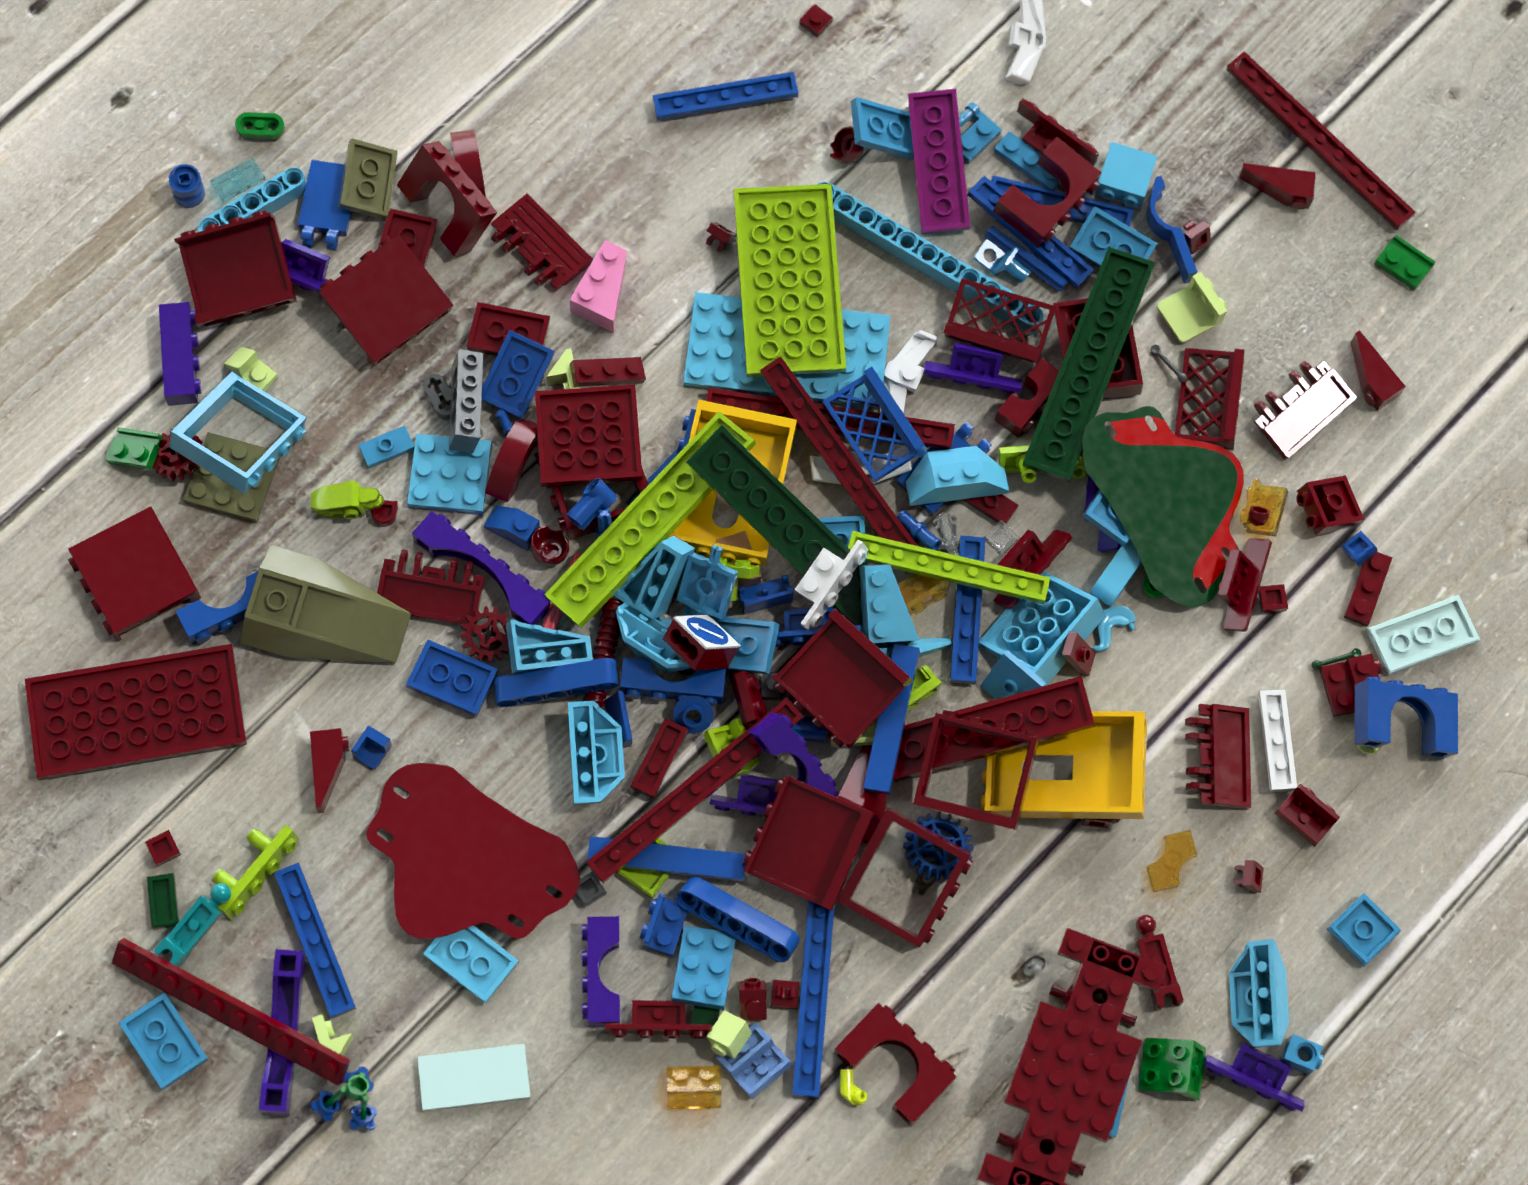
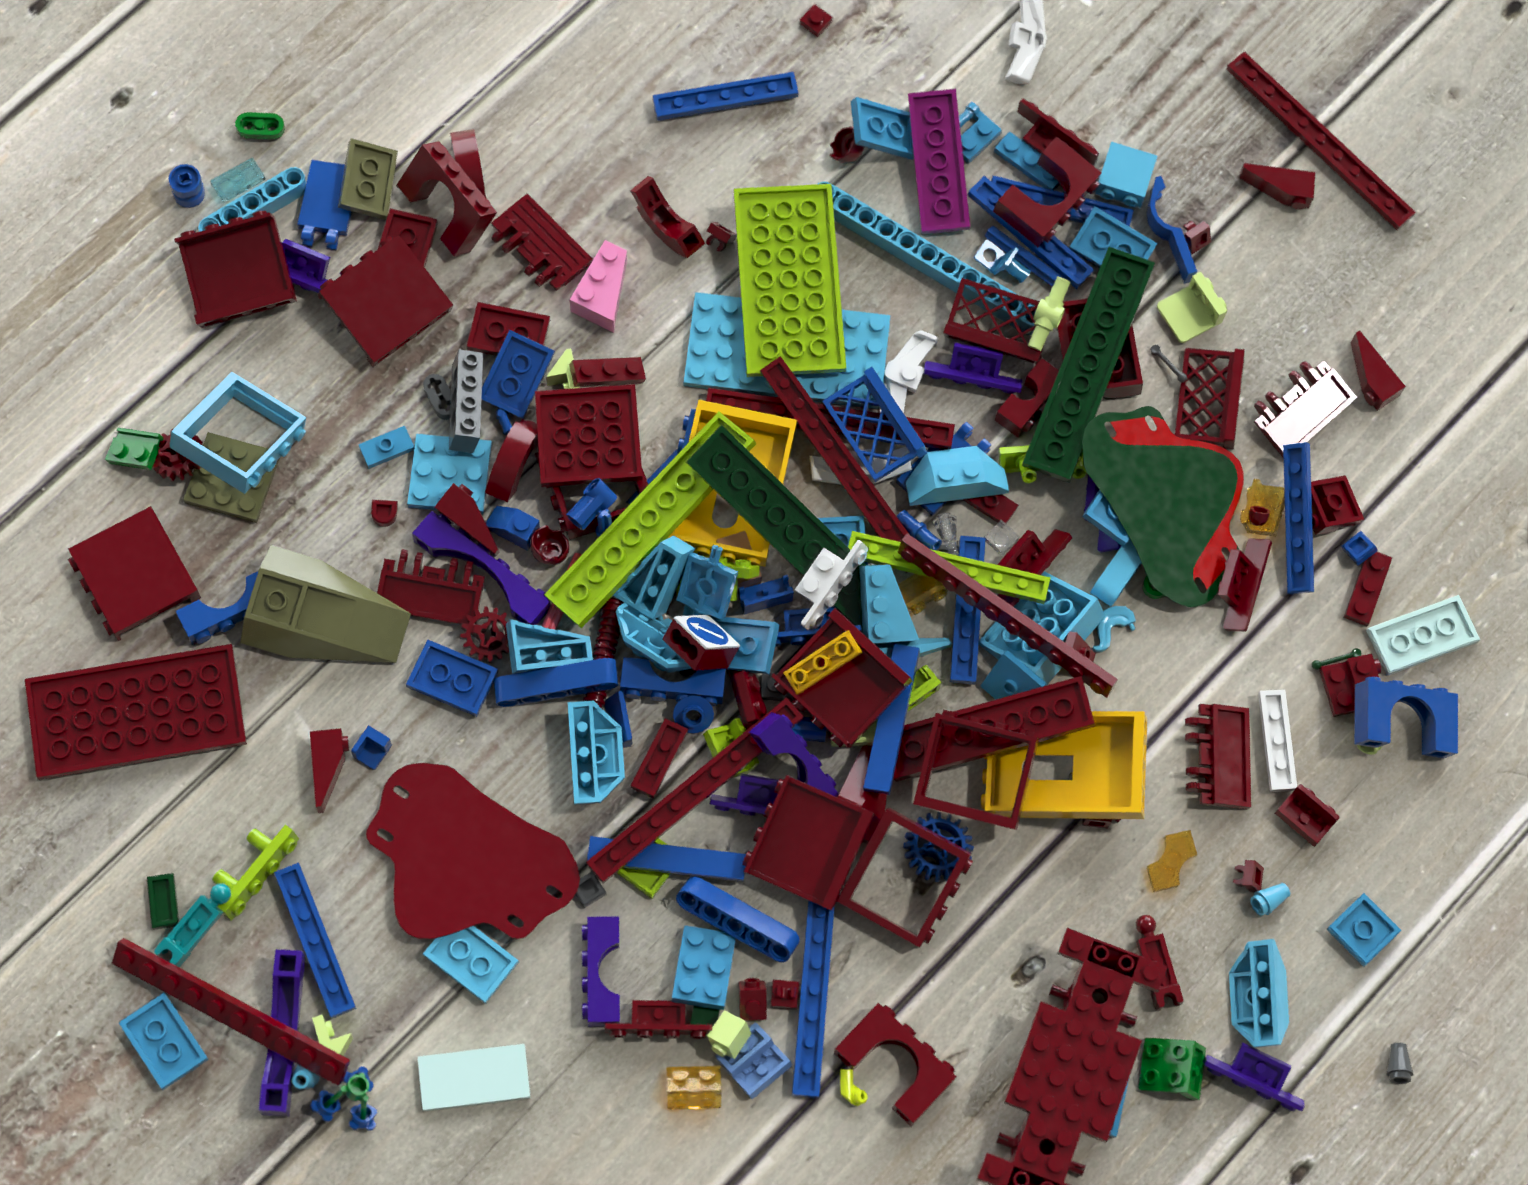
dark red plate [145,830,181,867] -> none
dark purple brick [159,302,202,406] -> none
yellowish green slope [224,346,278,392] -> none
lime hinge [311,481,384,519] -> none
blue bracket [640,893,688,957] -> none
dark red plate [1258,584,1288,613] -> none
dark azure brick [1280,1034,1324,1075] -> none
green plate [1374,235,1435,291] -> none
none -> medium azure cone [292,1065,320,1089]
none -> dark red slope [435,483,500,556]
none -> dark red arch [630,176,705,258]
none -> yellow tile [783,631,863,695]
none -> dark red plate [898,533,1118,698]
none -> yellowish green pin [1028,277,1070,351]
none -> medium azure cone [1250,883,1290,916]
none -> blue tile [1283,442,1314,594]
none -> dark grey cone [1386,1043,1414,1084]

